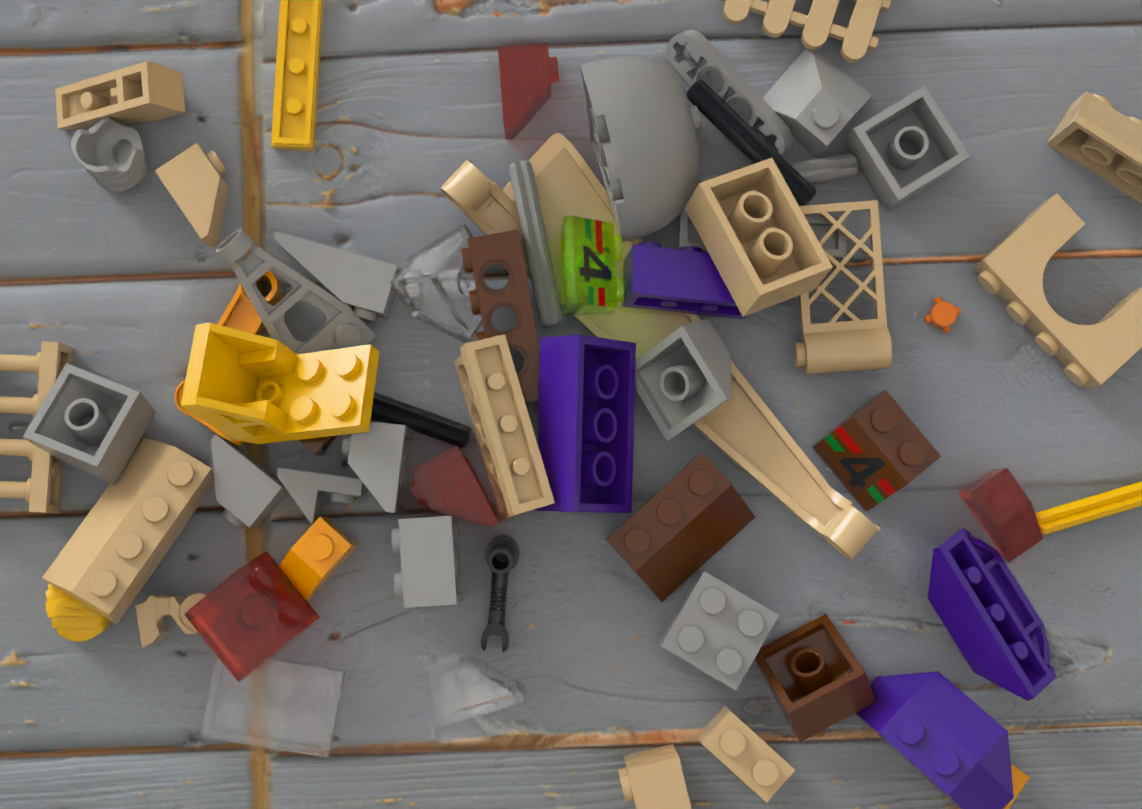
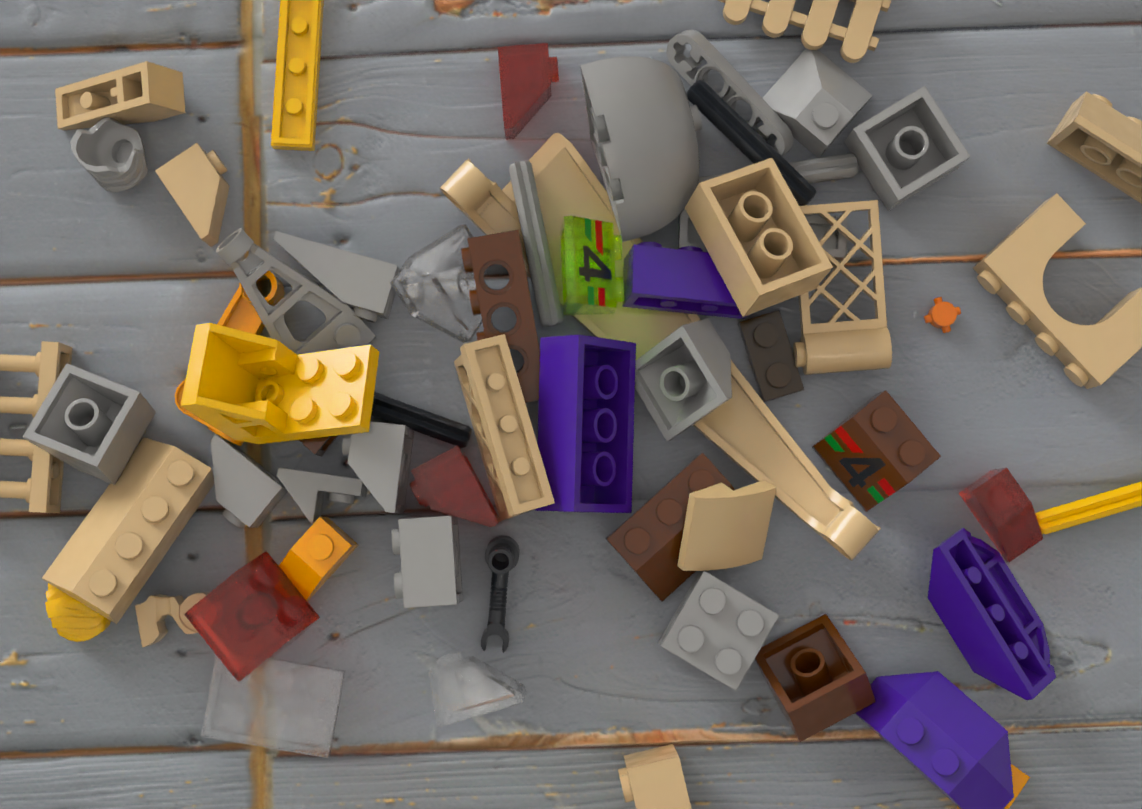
tan brick [697,705,796,803] -> none
none -> tan slope [677,480,776,571]
none -> dark brown plate [738,310,804,402]

